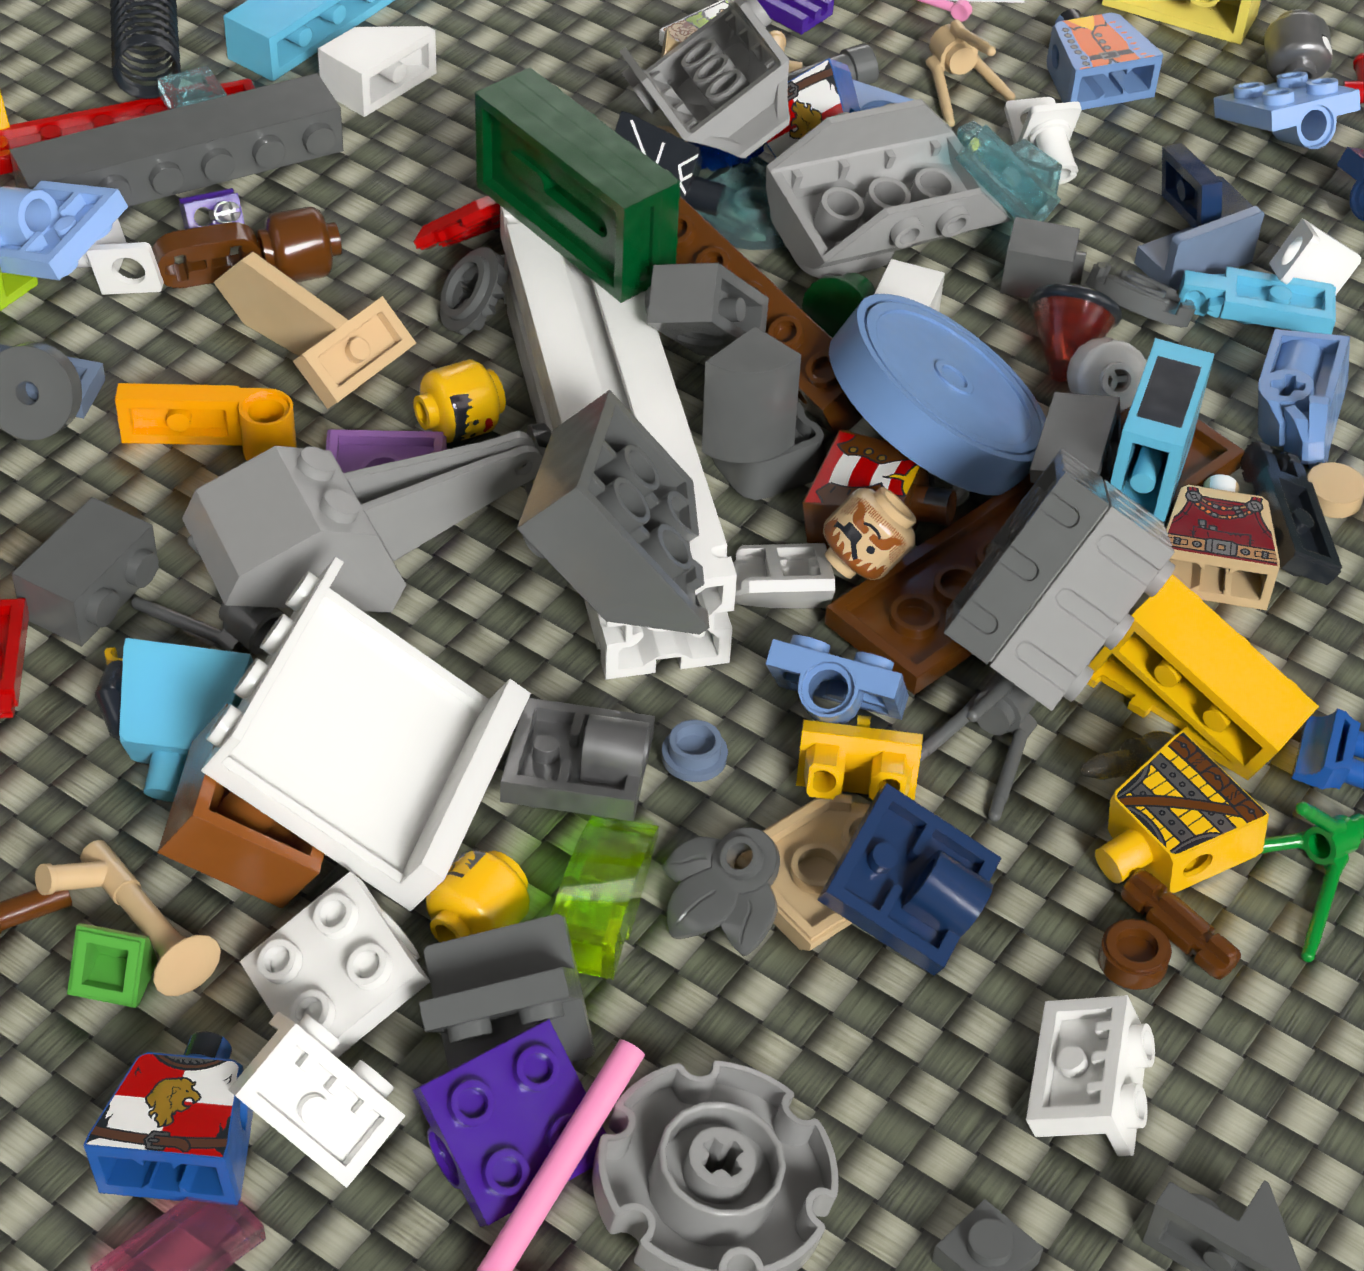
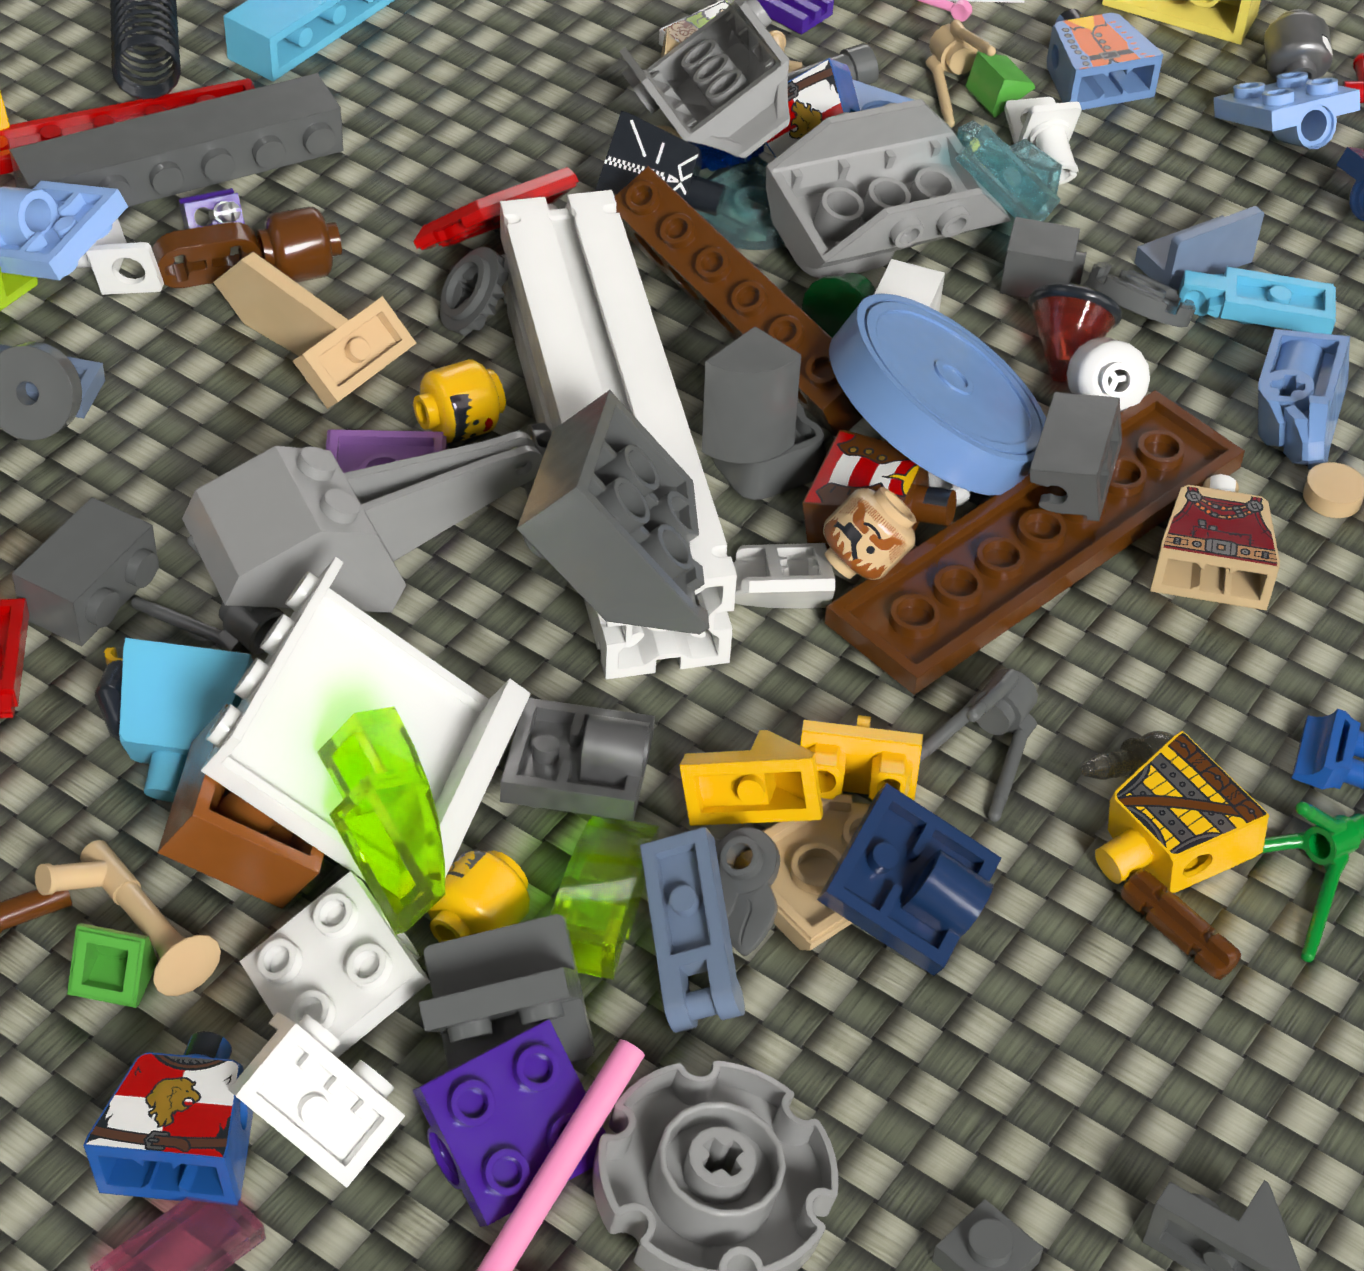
light orange plate [115,383,297,461] -> none
clear light blue plate [157,66,227,110] -> none
white slope [318,26,437,117] -> none
dark green piece [475,67,680,303] -> none
dark grey brick [645,263,769,356] -> none
sand blue plate [662,720,728,782] -> none
medium blue plate [766,635,909,724] -> none
piece [944,448,1175,711] -> none
white bracket [1026,995,1155,1156] -> none
yellow wedge [1087,574,1319,780] -> none
reddish brown tile [1098,919,1172,990] -> none
medium azure brick [1110,338,1215,525] -> none
dark blue panel [1162,143,1253,228] -> none
black hinge [1240,440,1342,585] -> none
white bracket [1269,218,1361,294] -> none
none -> clear neon green slope [317,706,446,935]
none -> sand blue plate [640,827,745,1033]
none -> yellow slope [679,730,824,826]
none -> bright green slope [966,52,1035,118]

